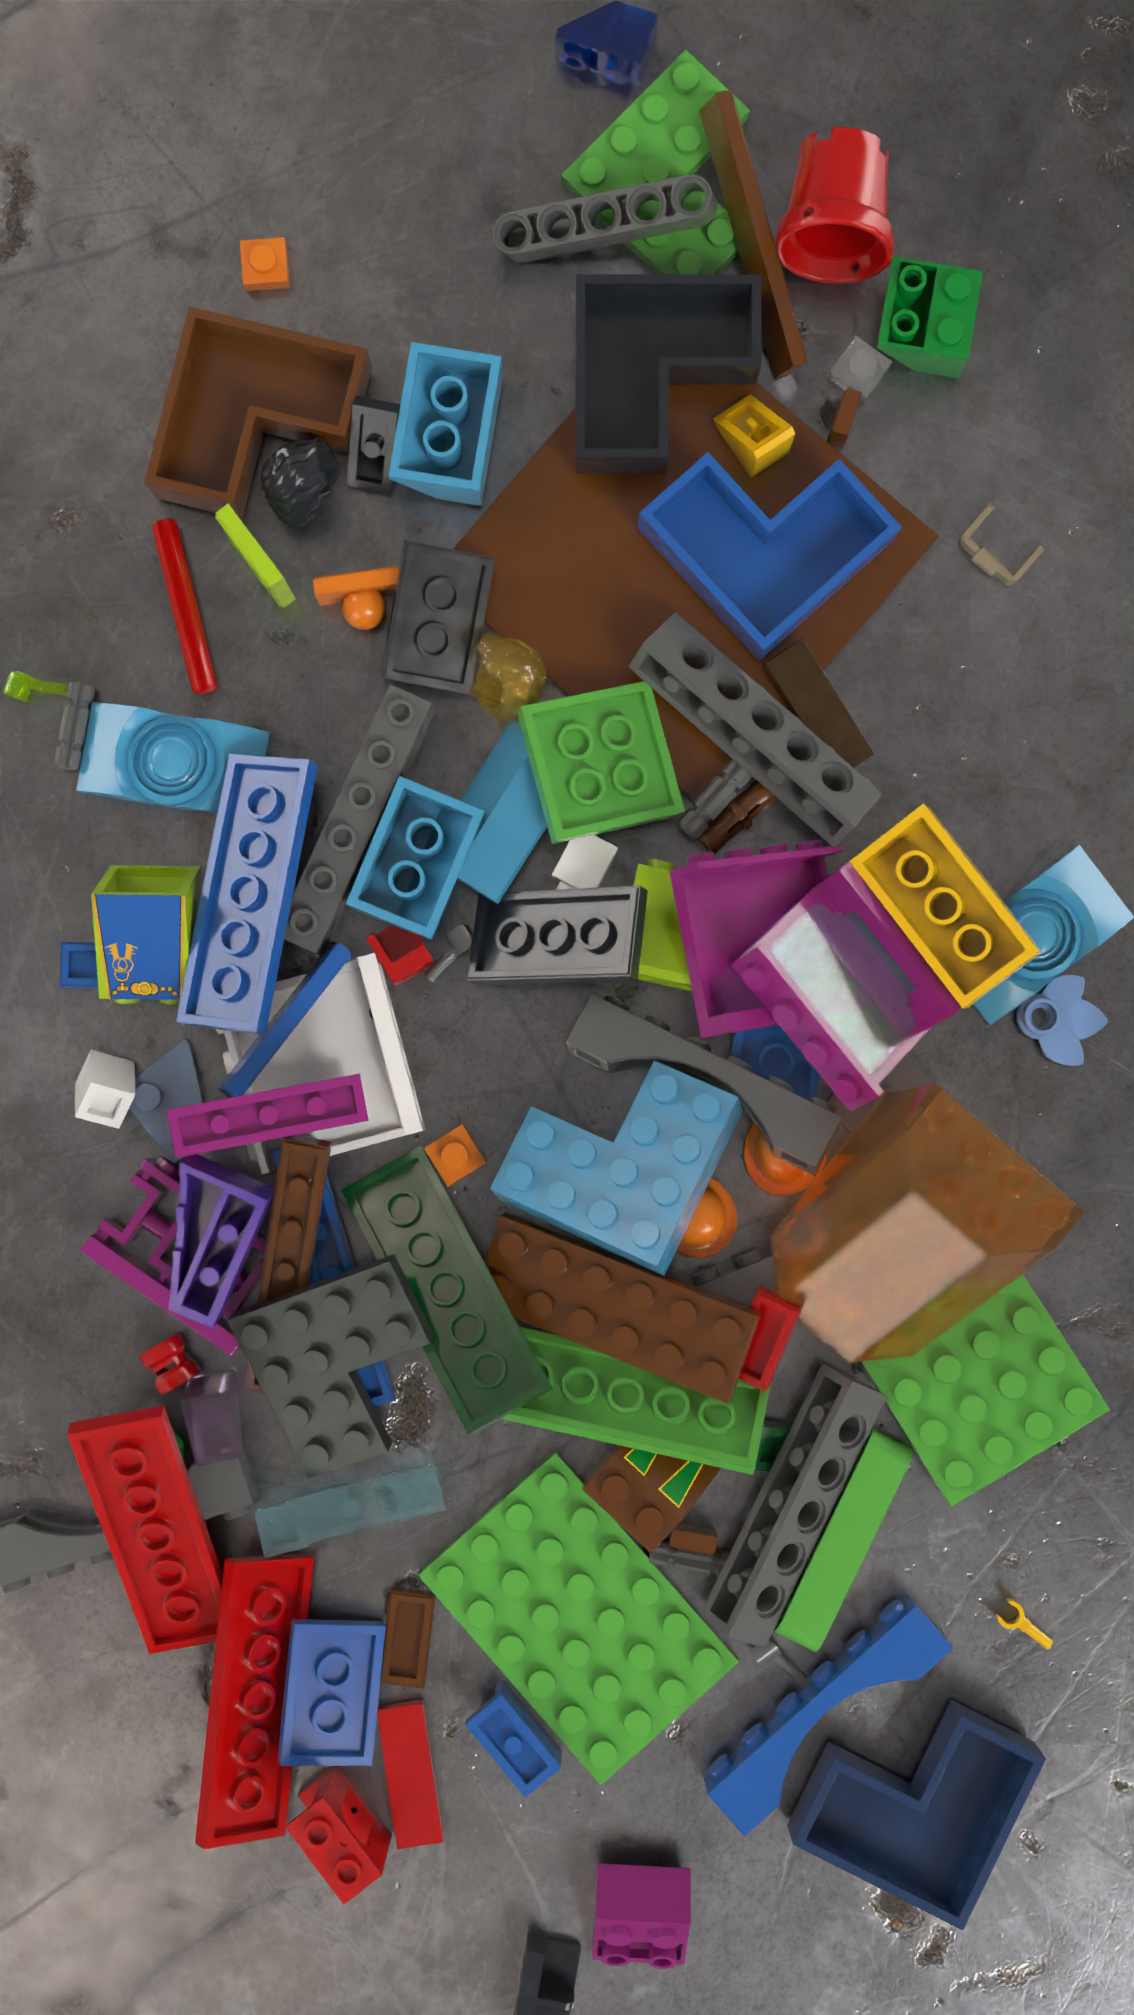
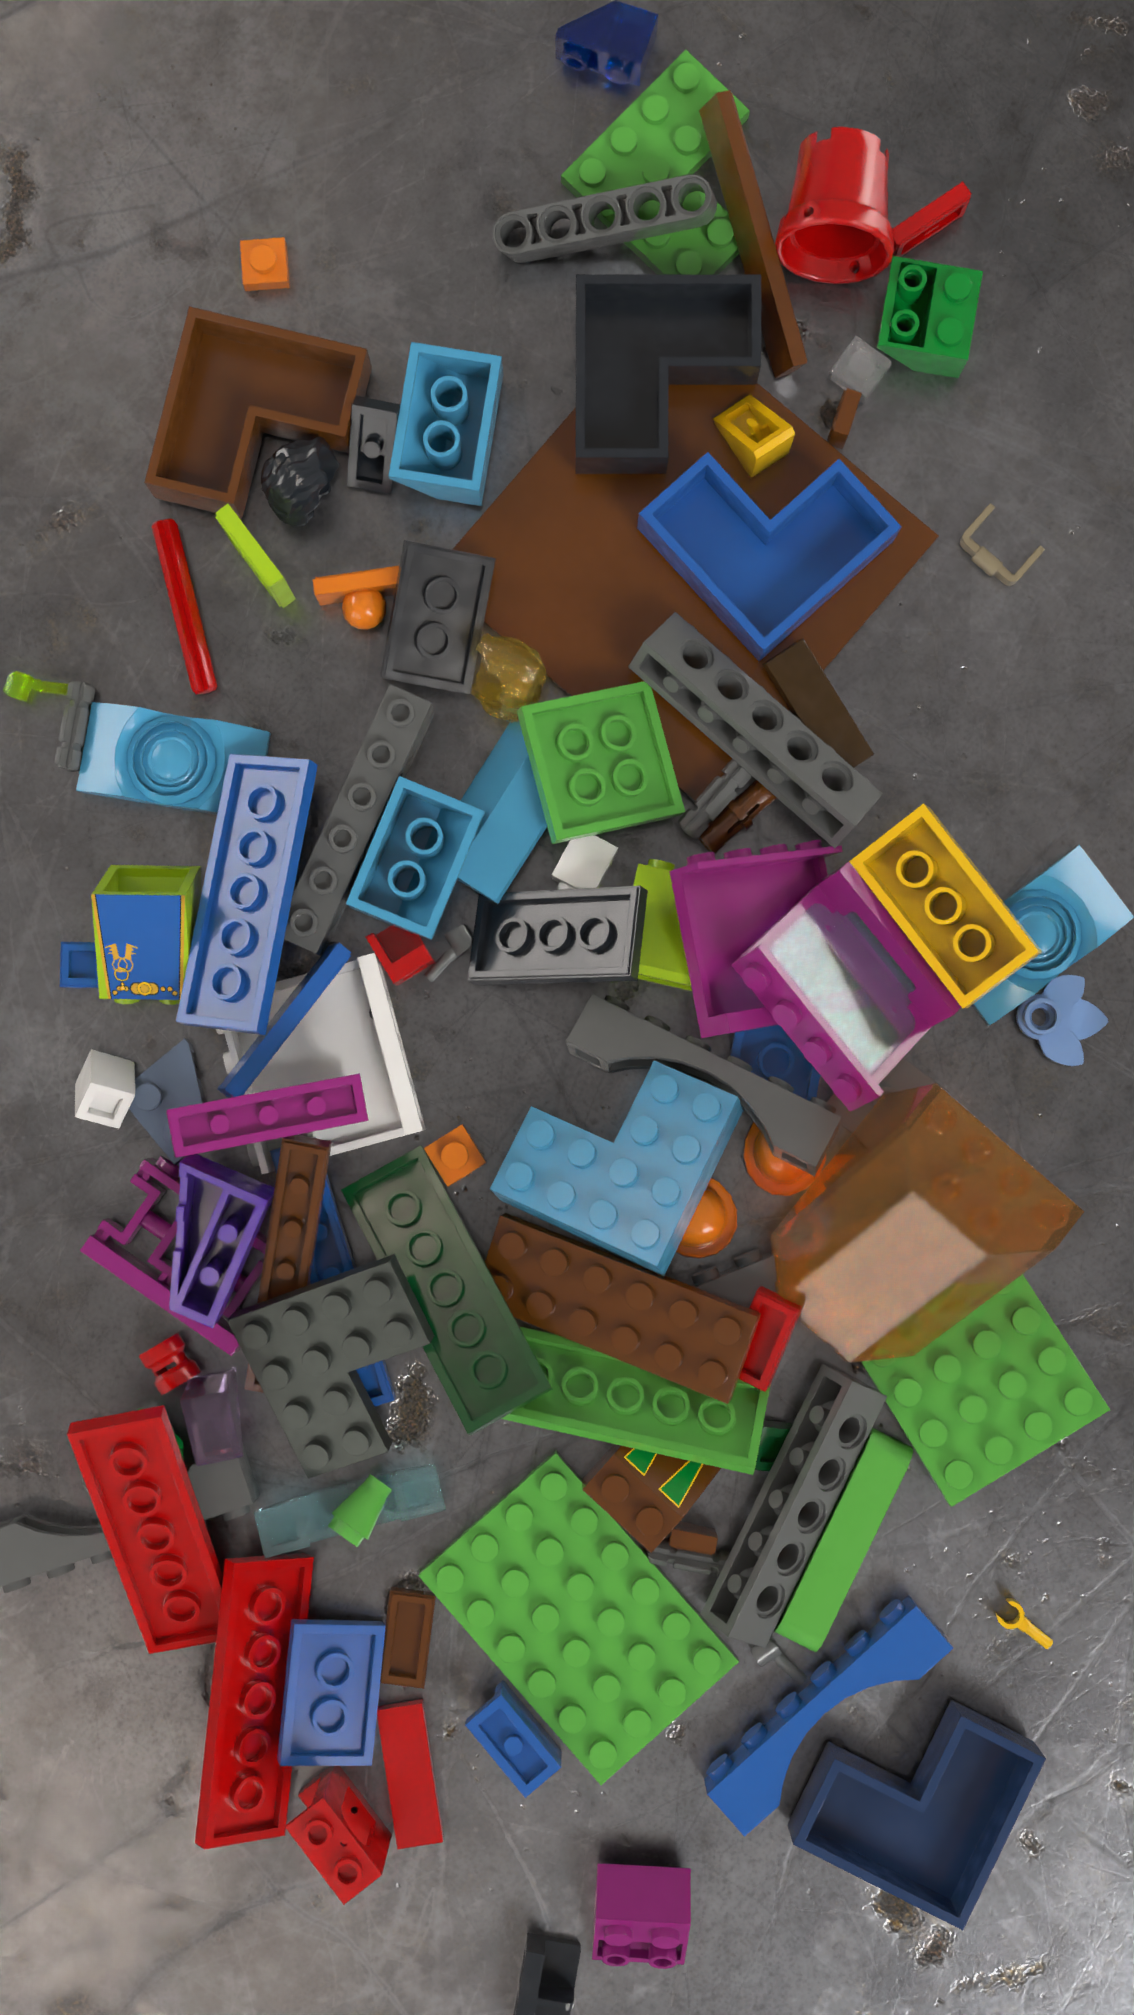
none -> bright green cone [328,1474,392,1548]
none -> red tile [891,181,972,260]

